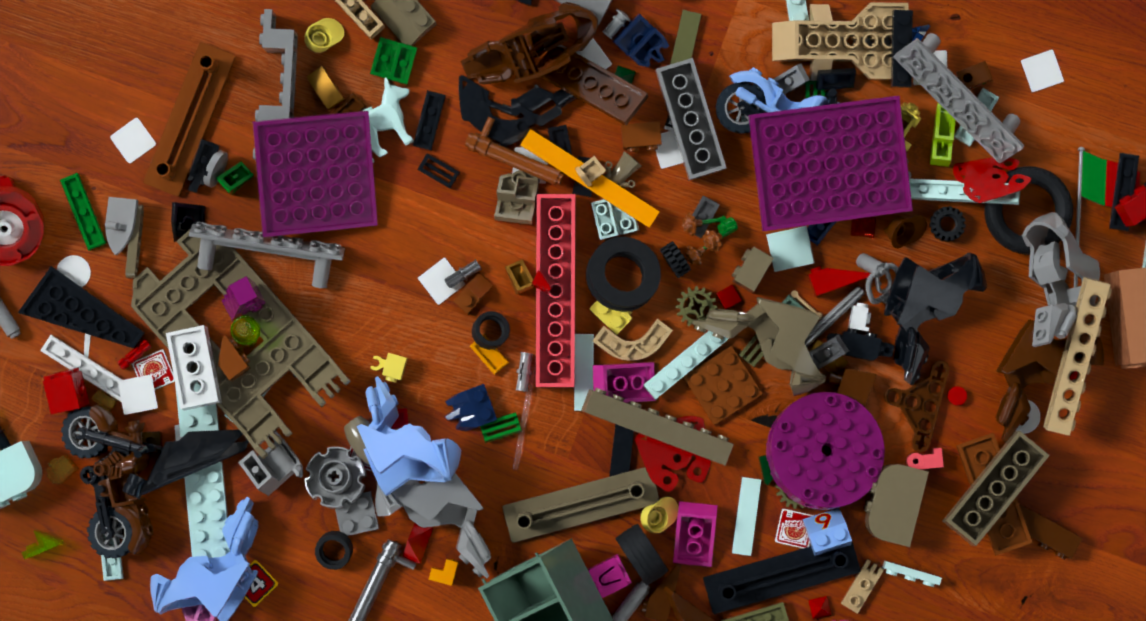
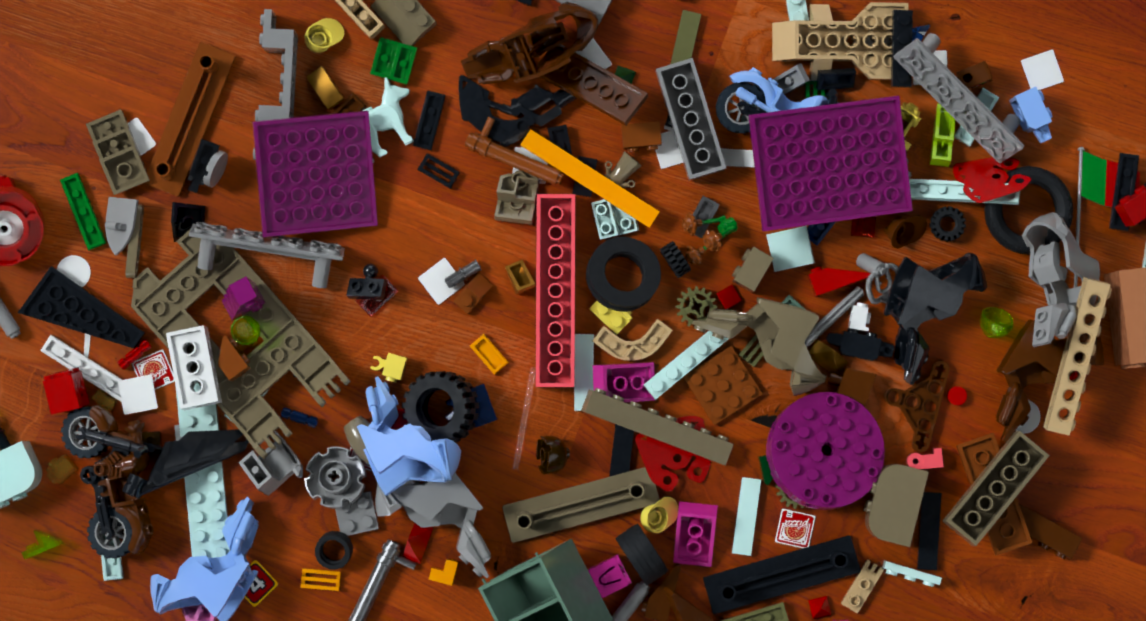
green slope [216,161,254,195] -> none
black tyre [472,311,510,350] -> none
green tile [480,412,522,443] -> none
light grey pin [516,352,533,392] -> none
red slope [531,270,551,293] -> none
tan tile [575,156,606,187] -> none
light grey pin [602,9,631,39] -> none
dark blue plate [612,14,669,67] -> none
tan hinge [791,290,823,320] -> none
light blue slope [803,508,852,556] -> none
flat silver plate [809,335,849,369] -> none
none -> dark tan slope [86,109,150,195]
none -> dark blue axle [281,408,318,428]
none -> light orange tile [300,568,341,591]
none -> black plate [346,264,387,300]
none -> clear red slope [355,274,398,317]
none -> black tyre [402,371,479,443]
none -> dark brown cylinder [536,435,570,475]
none -> white sticker [721,148,755,167]
none -> black tile [917,492,942,570]
none -> clear neon green hat [980,307,1014,339]
none -> light blue hinge [1009,87,1053,143]

